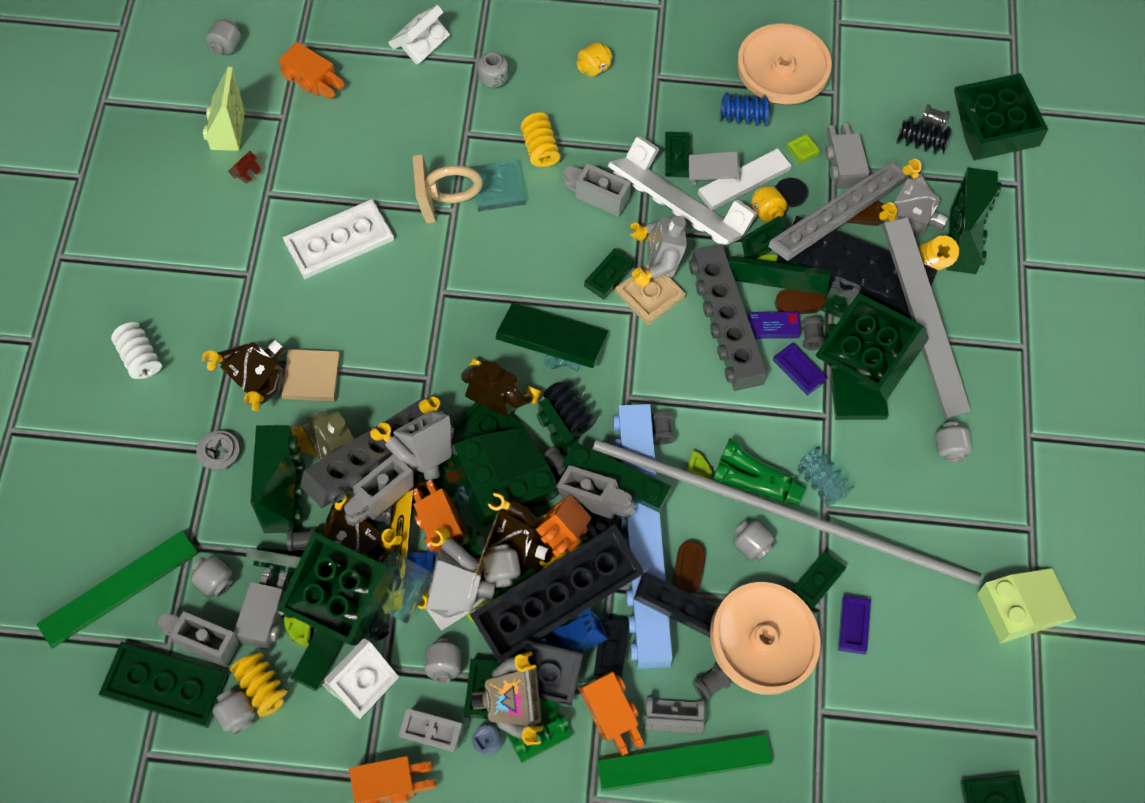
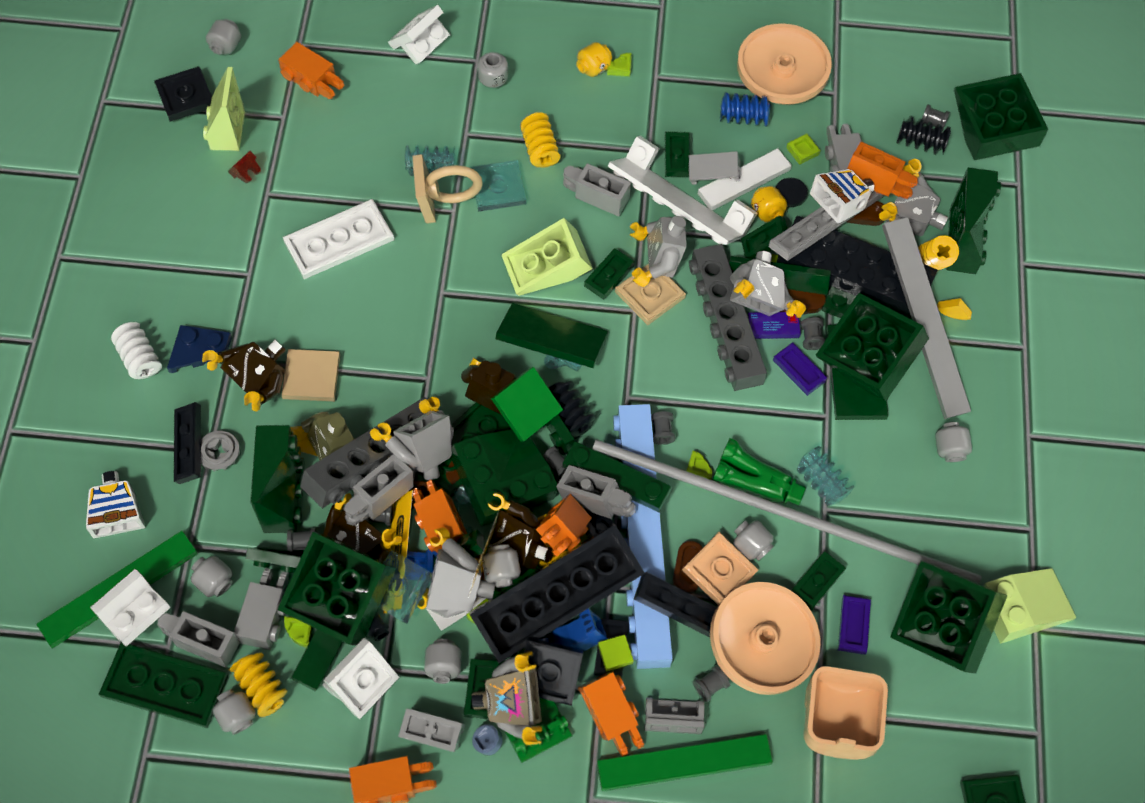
none -> torso [86,471,145,539]
none -> white bracket [90,569,171,646]
none -> black plate [154,66,212,122]
none -> dark blue wing [167,325,232,373]
none -> black tile [174,402,201,484]
none -> clear light blue piece [405,145,455,177]
none -> green tile [491,367,563,442]
none -> yellowish green slope [501,218,593,296]
none -> lime tile [598,635,634,672]
none -> lime tile [607,53,631,77]
none -> light nougat tile [682,532,758,605]
none -> light grey torso [730,251,806,318]
none -> light nougat piece [804,667,888,760]
none -> white torso [810,169,874,224]
none -> orange hinge [847,141,918,199]
none -> dark green slope [890,561,1008,674]
none -> yellow tile [937,298,972,320]

